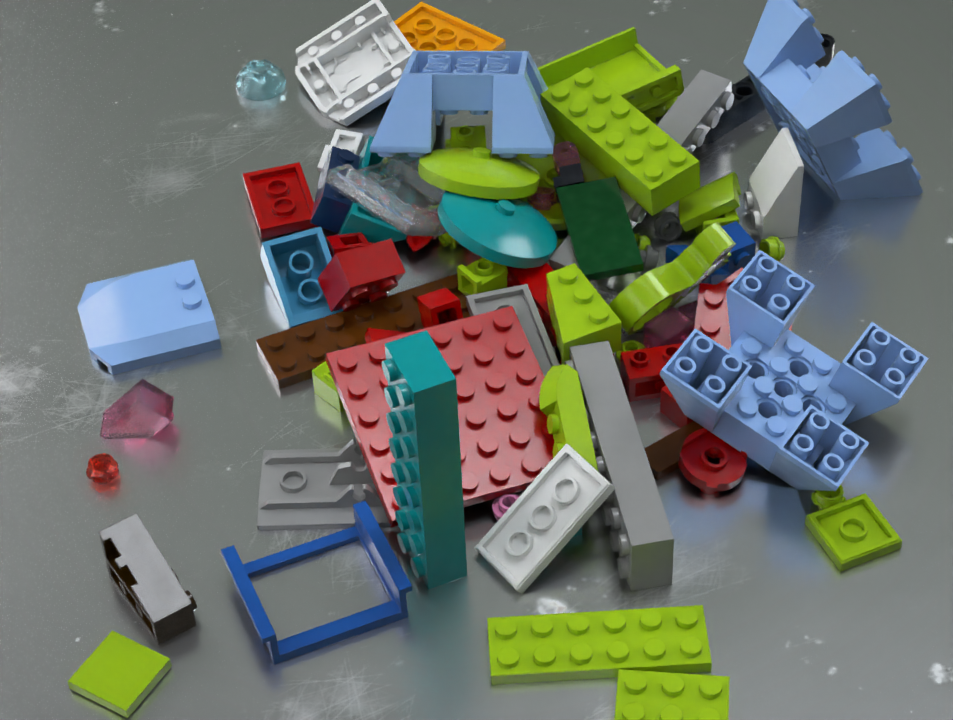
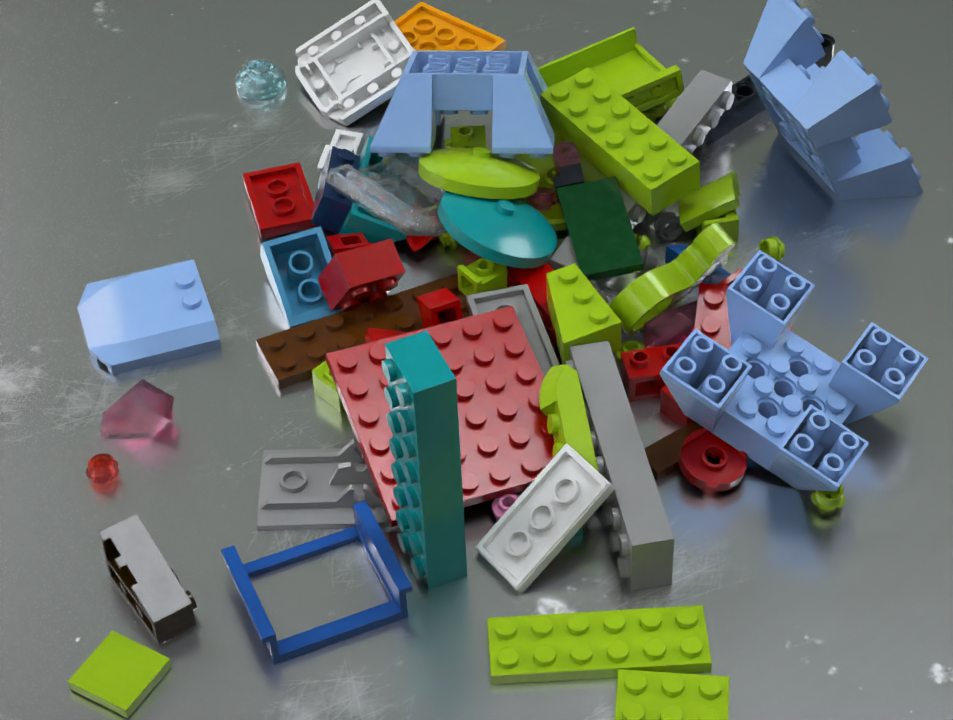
blue brick [721,221,756,274] -> none
white slope [743,127,804,239] -> none
lime tile [805,493,902,572] -> none

